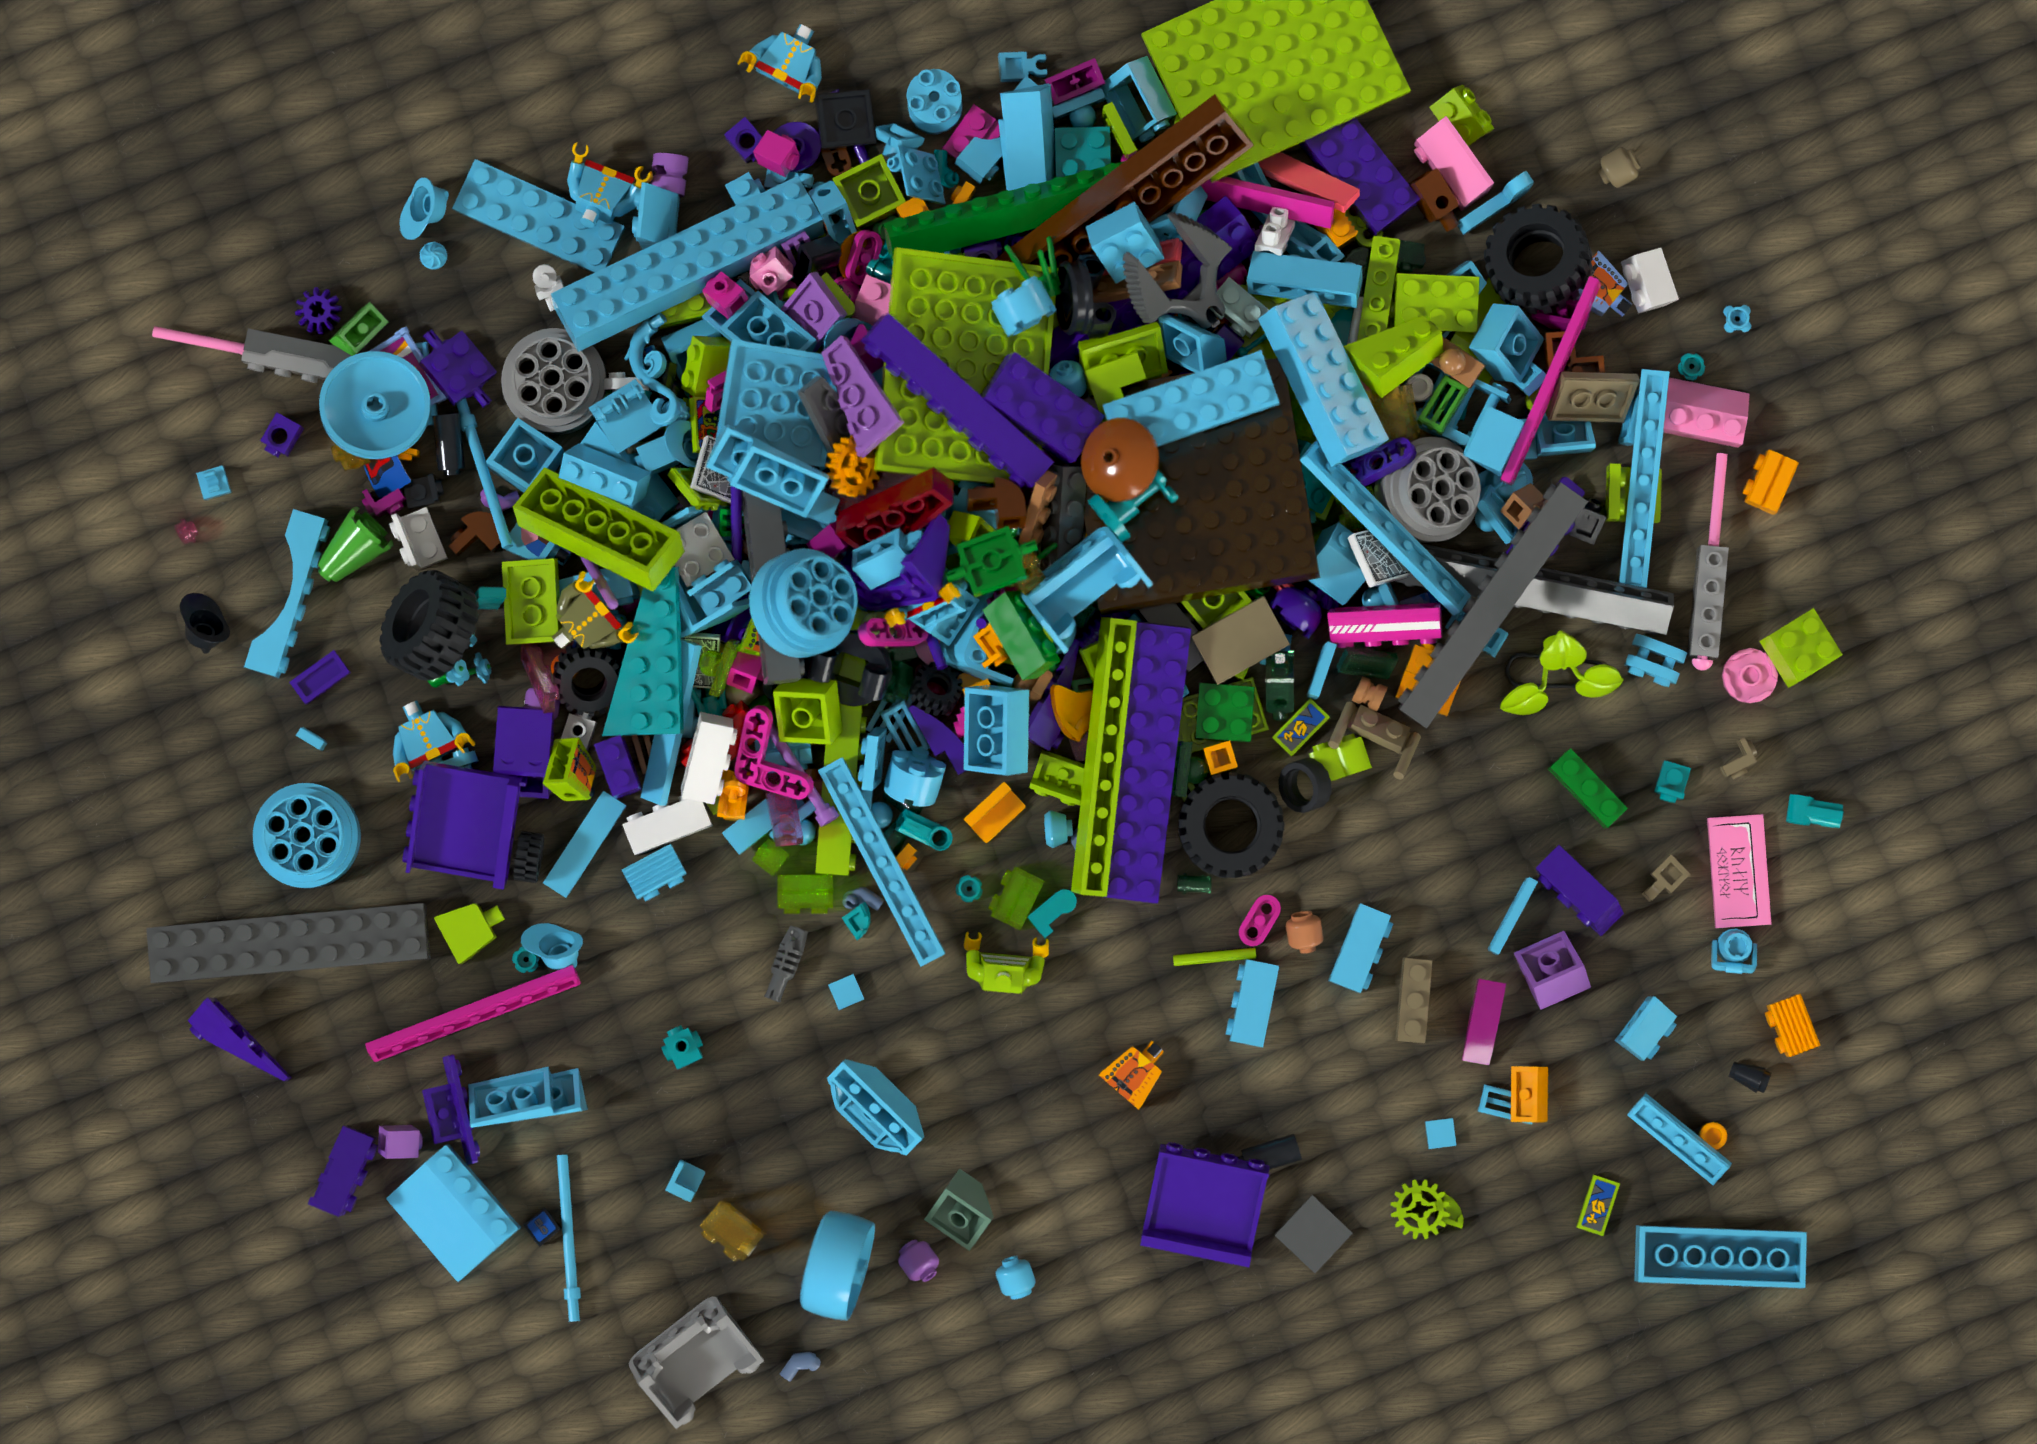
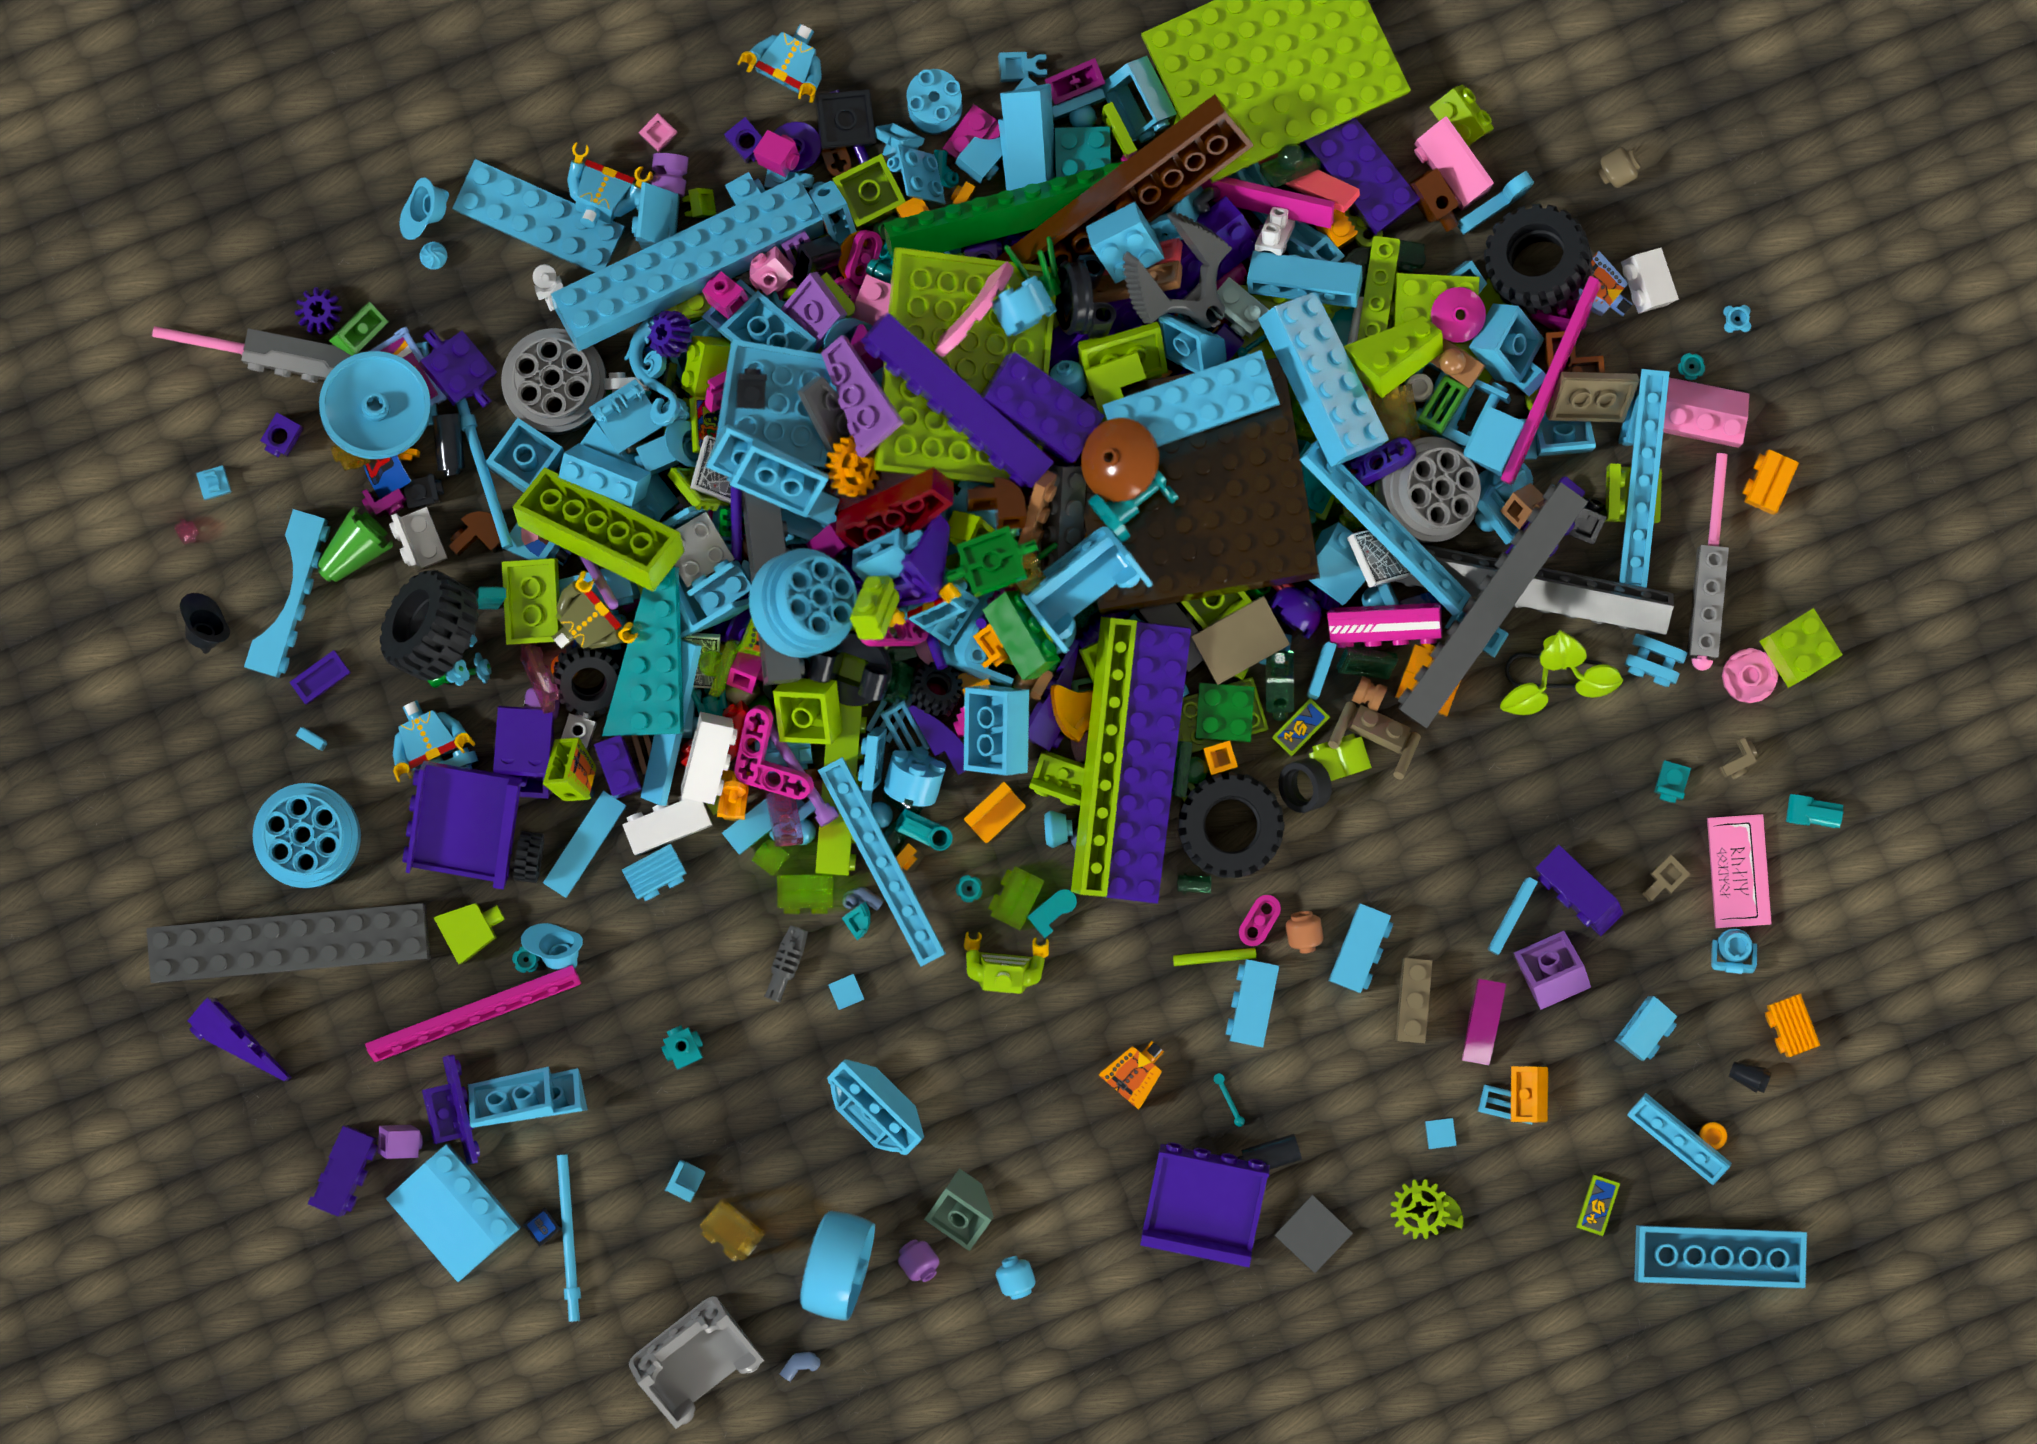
medium lavender arm [480,489,520,512] -> none
green brick [1548,748,1628,829] -> none
none -> bright pink tile [639,113,678,152]
none -> dark purple gear [647,311,694,358]
none -> lime tile [683,188,717,218]
none -> black bracket [736,368,767,410]
none -> lime brick [849,576,900,640]
none -> bright pink tile [935,262,1014,357]
none -> black arm [1193,186,1221,215]
none -> teal hinge [1213,1073,1245,1127]
none -> clear green tile [1259,143,1321,188]
none -> dark pink dish [1431,287,1486,342]

